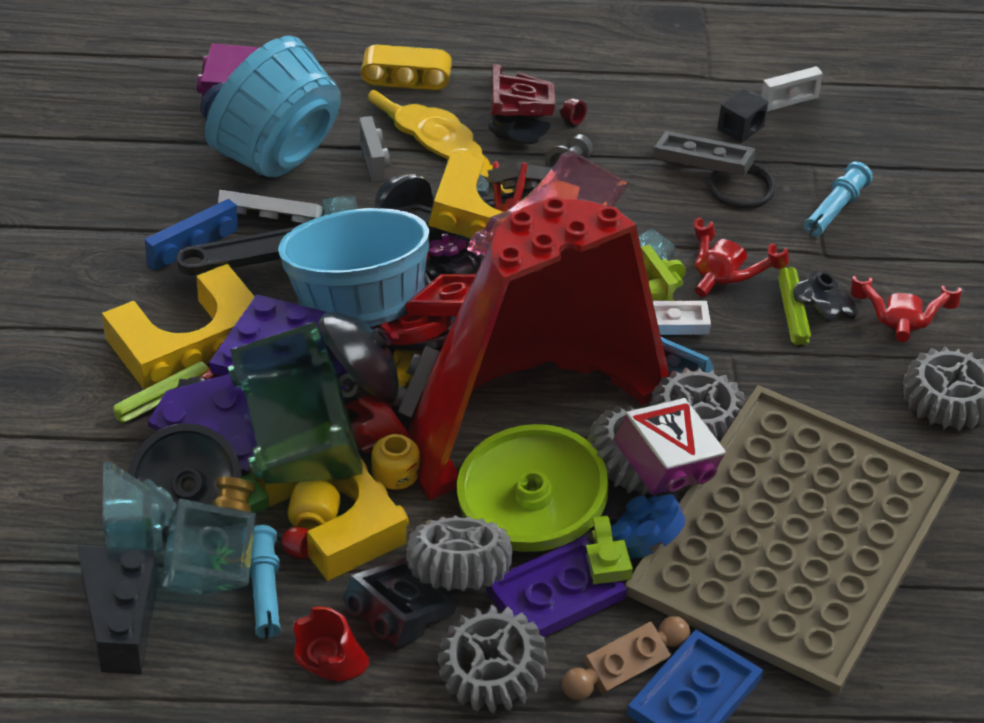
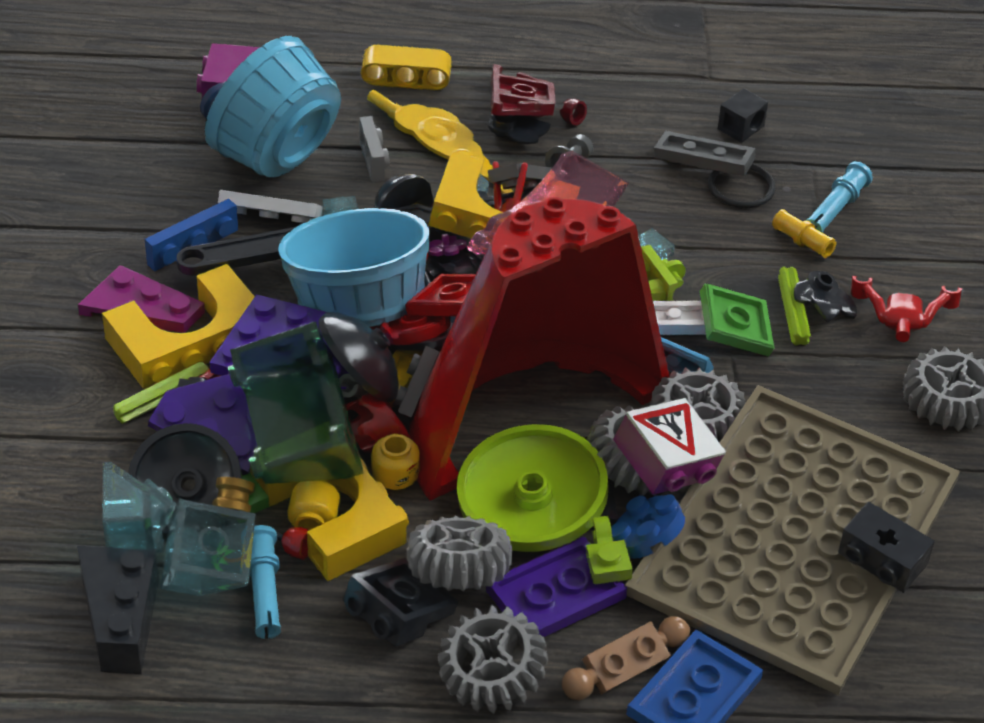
red hair [292,606,370,682] -> none
red piece [694,218,789,297] -> none
white plate [761,66,823,111] -> none
none -> magenta wing [78,265,205,333]
none -> bright green tile [700,283,775,356]
none -> yellow pin [772,209,836,258]
none -> black brick [838,501,935,593]

